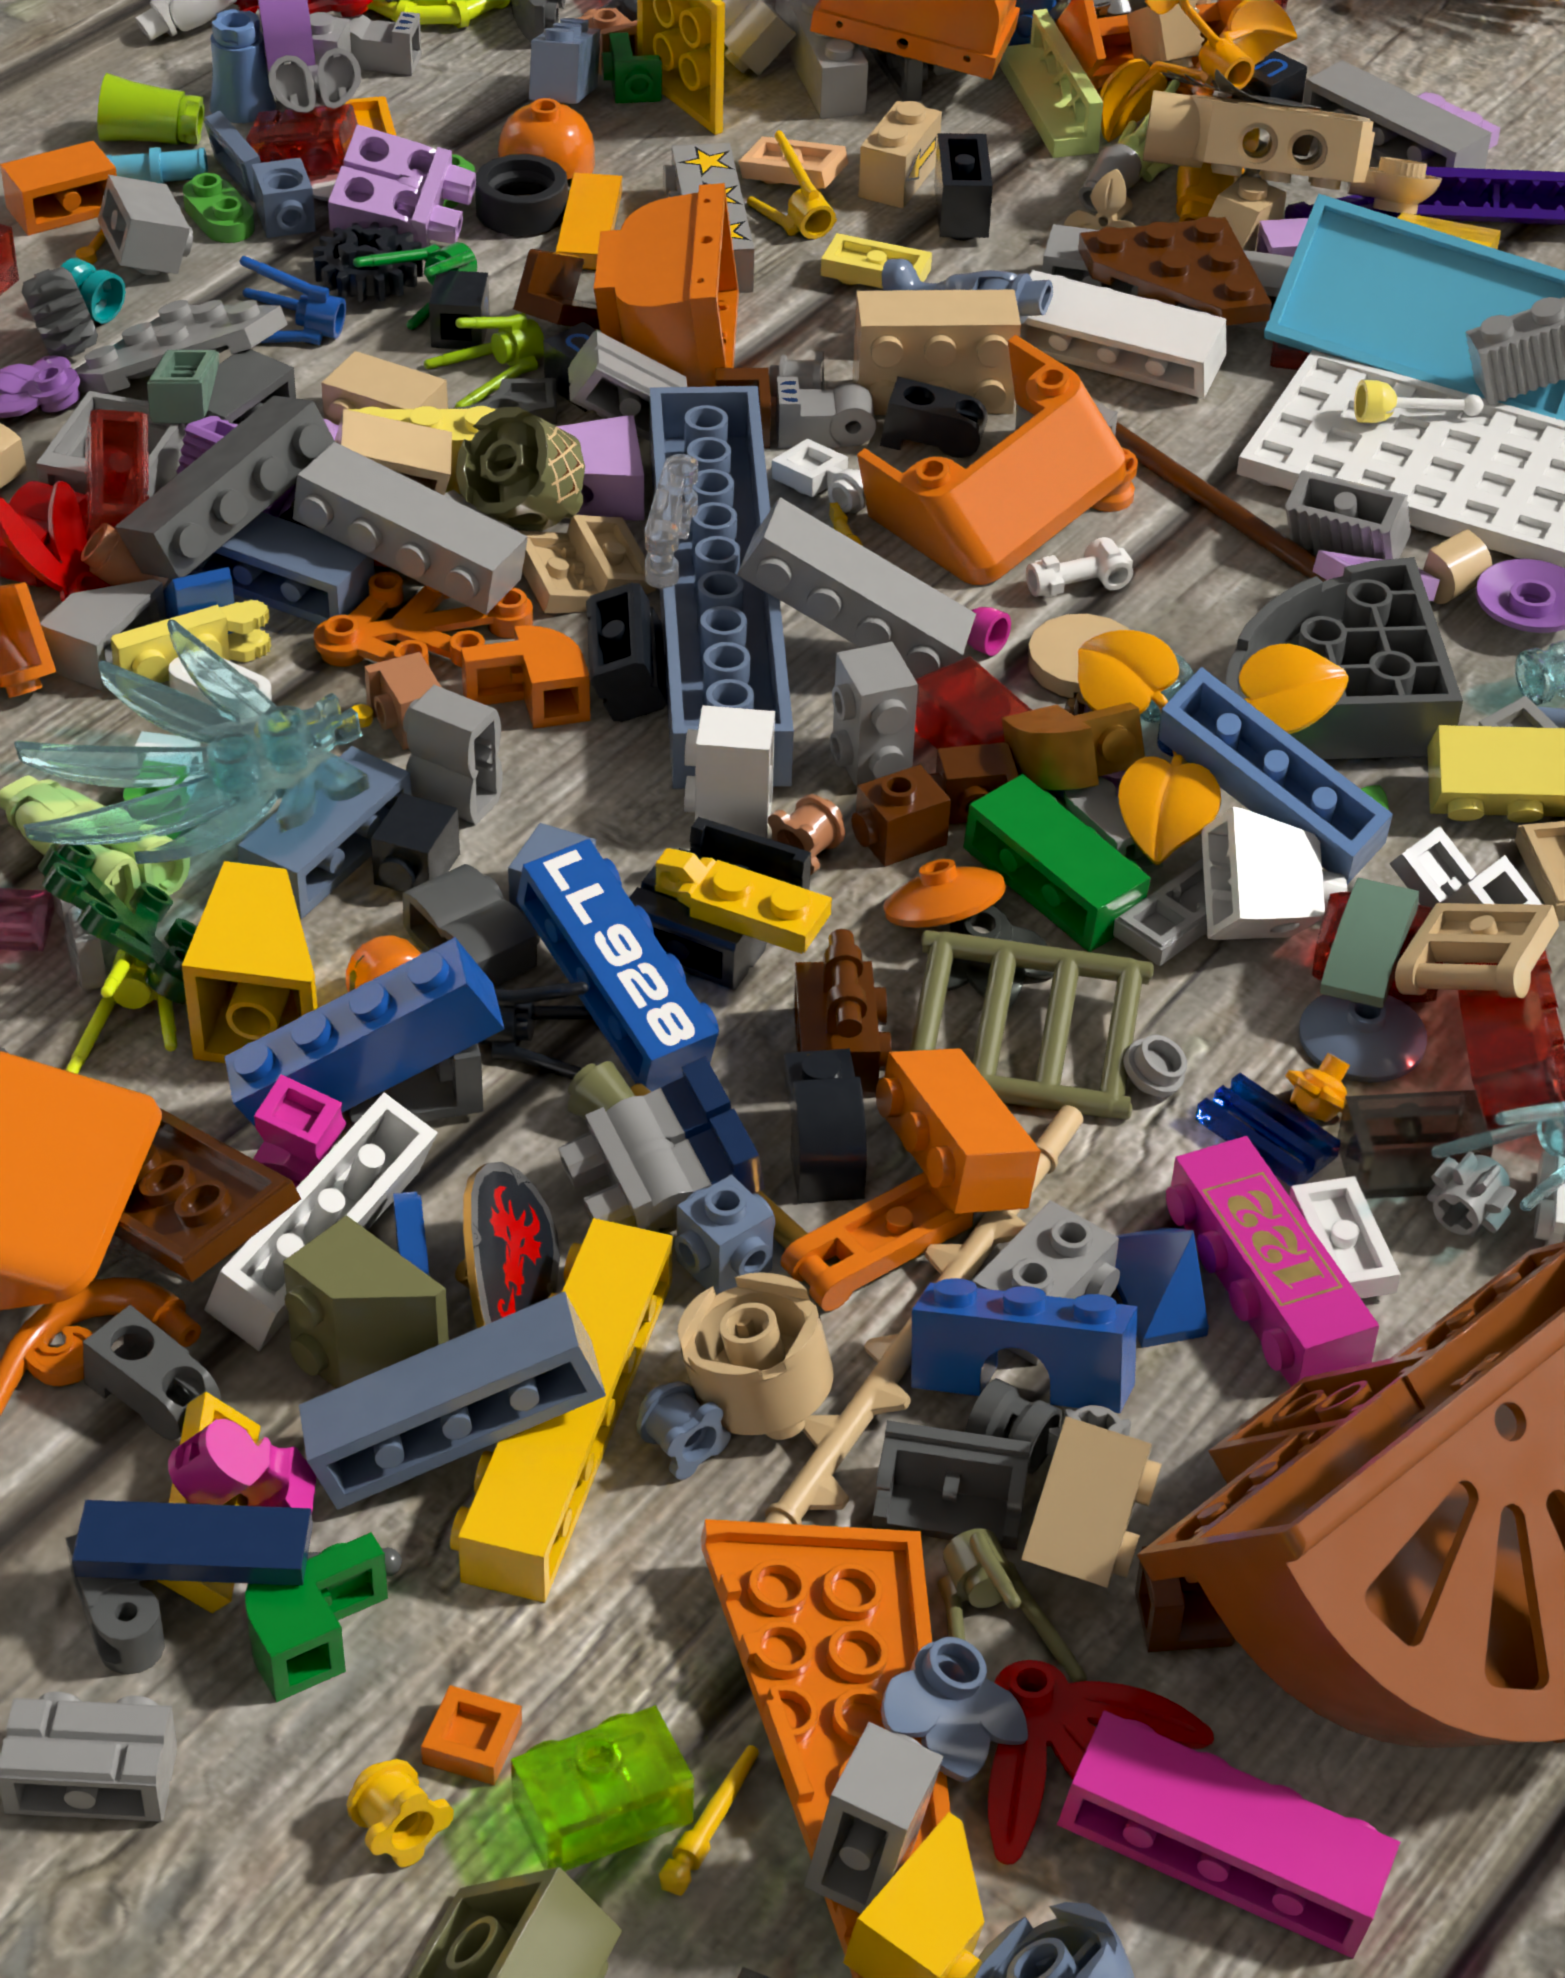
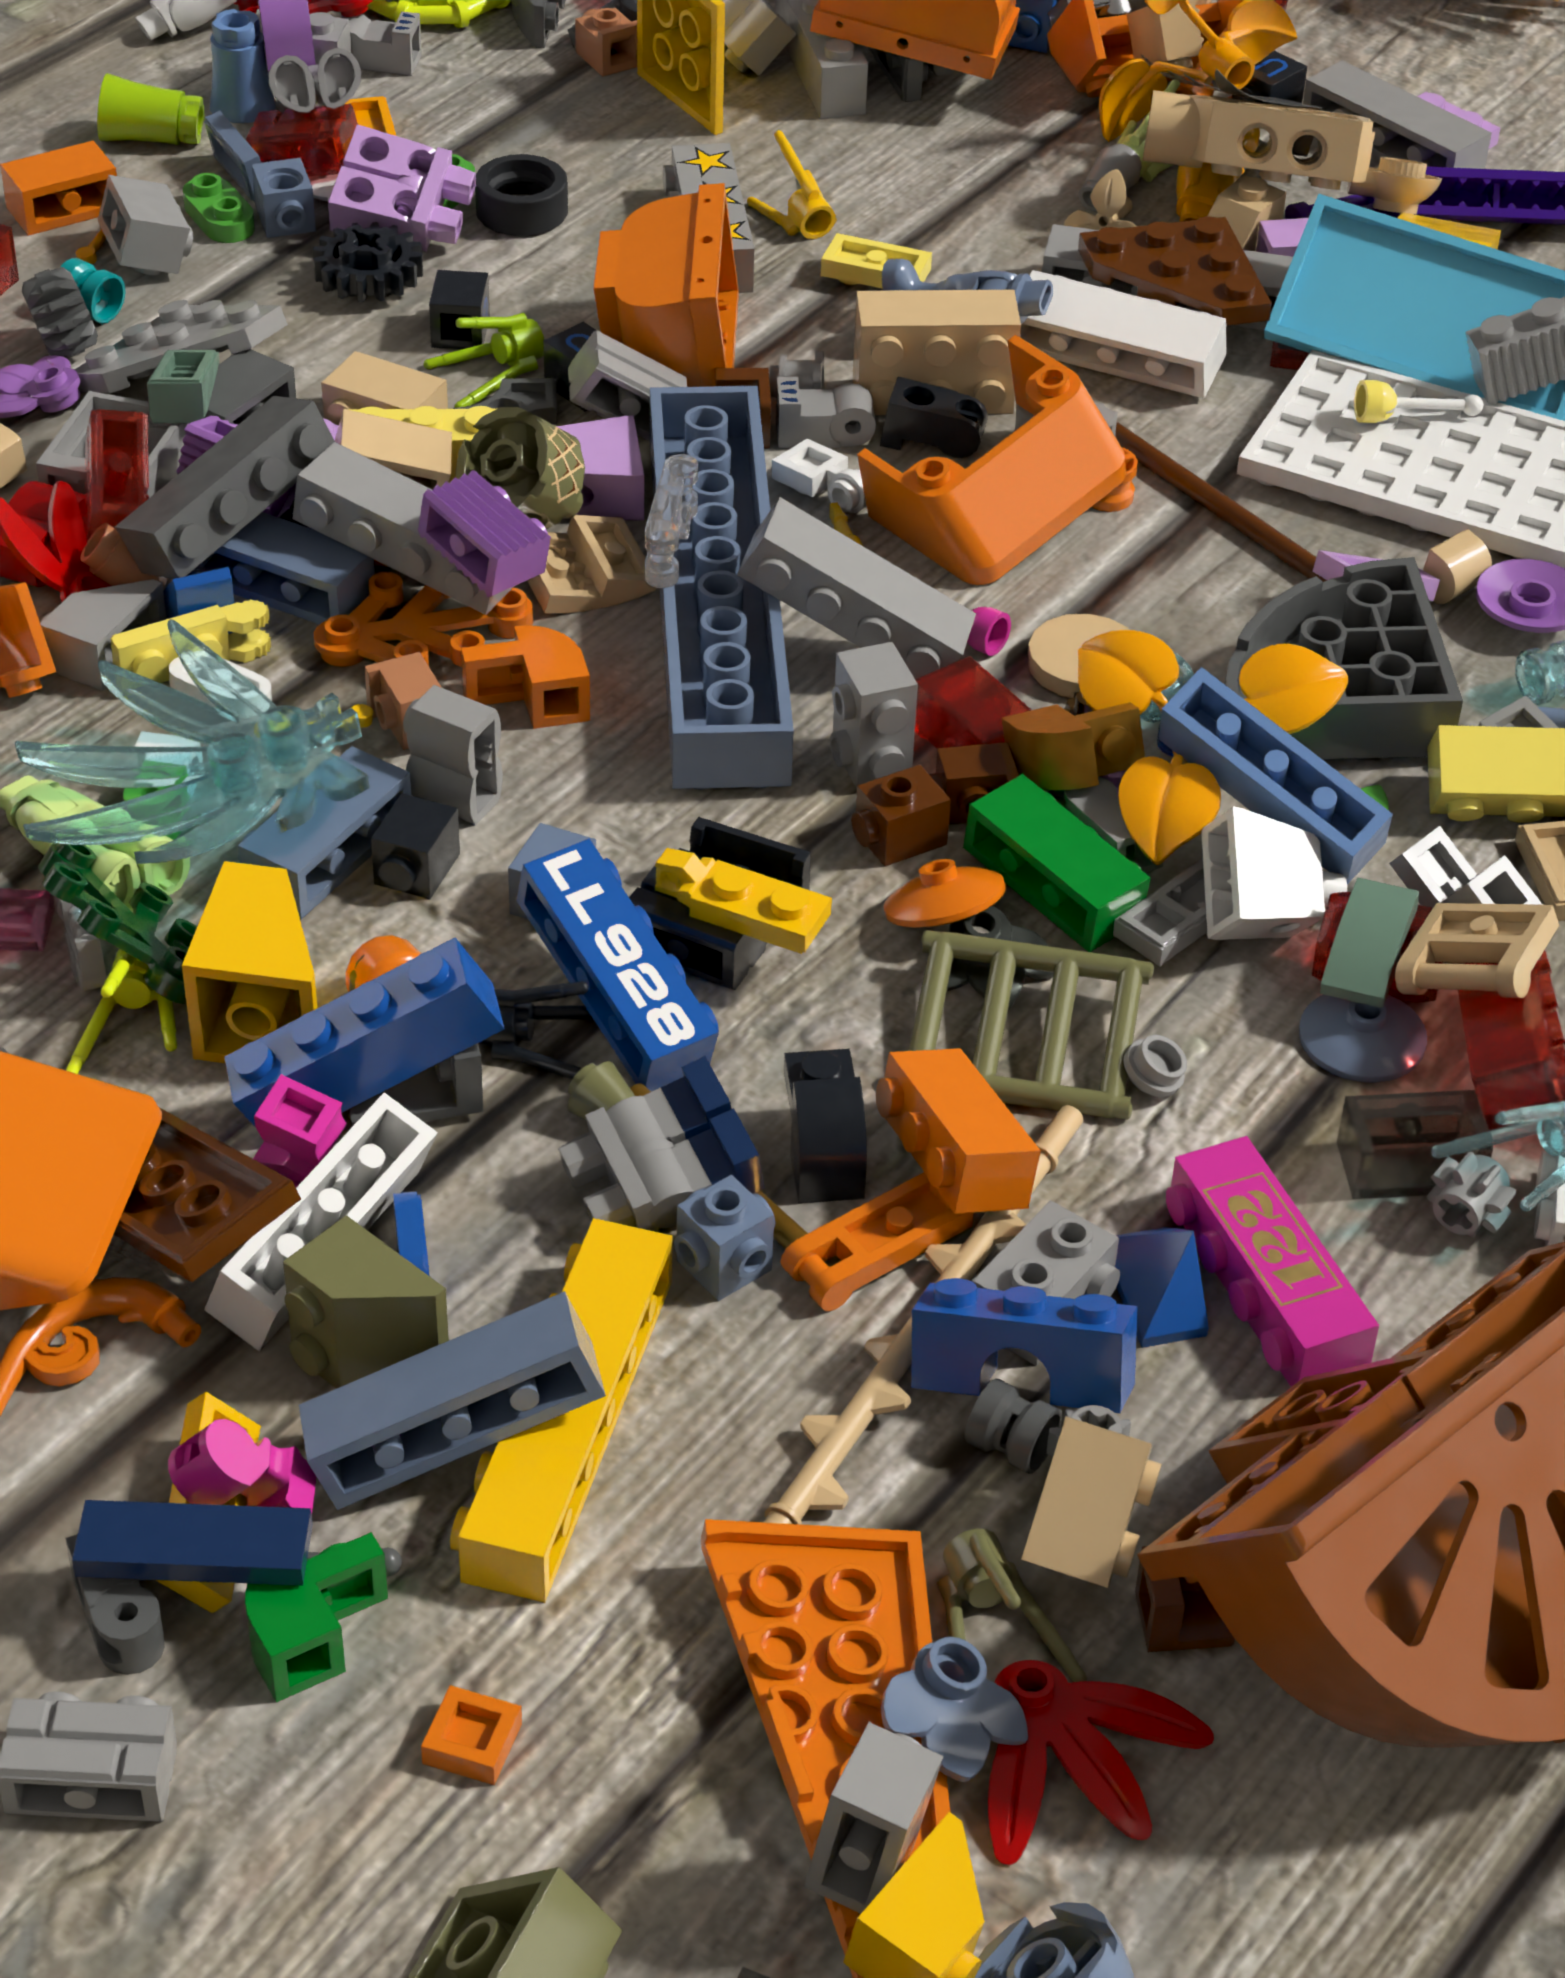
dark grey leg [83,1305,221,1441] -> none
medium azure pin [106,147,208,184] -> none
blue plant [239,256,346,345] -> none
yellow brick [346,1759,454,1867] -> none
green plant [353,242,478,330] -> none
dark grey brick [403,864,540,987] -> none
shield [455,1162,560,1328] -> none
orange cylinder [498,98,595,180] -> none
clear neon green brick [511,1705,694,1872] -> none
reddish brown panel [513,249,600,330] -> none
sand blue brick [529,18,601,104] -> none
light orange tile [556,173,622,270] -> none
black brick [586,582,667,722] -> none
green bracket [601,32,662,104] -> none
sand blue brick [636,1381,731,1480] -> none
yellow piece [658,1745,759,1896] -> none
tan brick [677,1273,834,1440] -> none
white brick [684,705,775,838] -> none
light nougat plate [739,136,848,189] -> none
nougat brick [767,794,845,875] -> none
reddish brown brick [793,929,892,1098] -> none
tan brick [858,101,942,208] -> none
dark grey hinge [872,1420,1031,1550] -> none
black brick [934,133,993,241] -> none
yellowish green fence [999,9,1103,158] -> none
white bar [1026,537,1133,598] -> none
dark pink brick [1057,1710,1401,1959] -> none
clear blue tile [1195,1072,1341,1186] -> none
light grey brick [1285,470,1411,560] -> none
light orange plant [1285,1053,1356,1122] -> none
white plate [1289,1176,1401,1298] -> none
none -> medium lavender brick [418,470,551,597]

